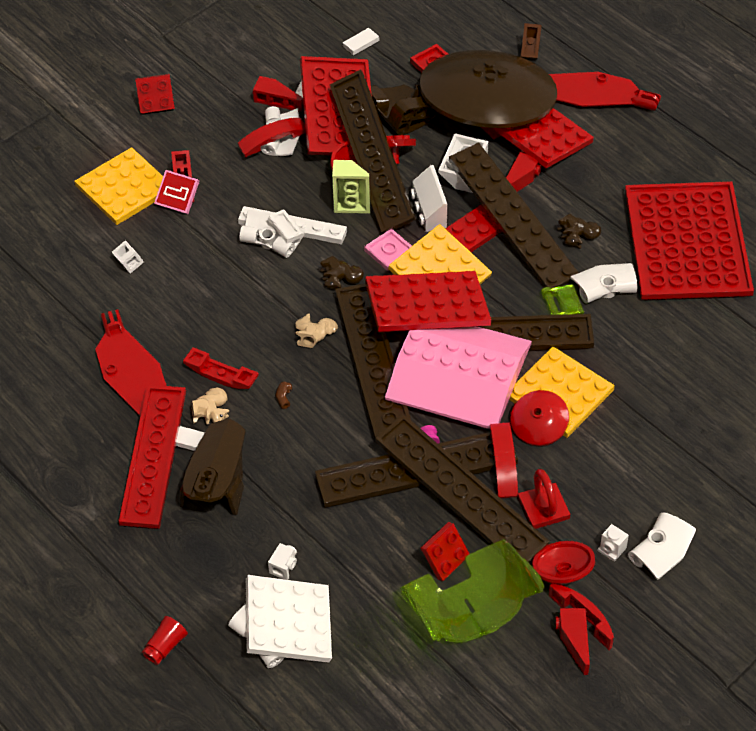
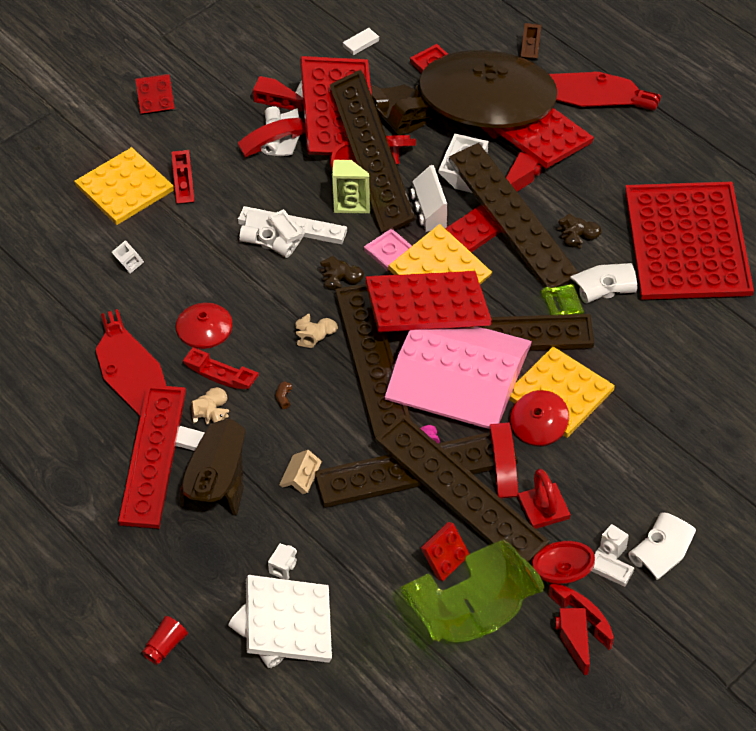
red tile [154,170,199,214] -> none
none -> red dish [176,303,232,349]
none -> tan panel [279,450,322,494]
none -> white tile [592,550,634,587]

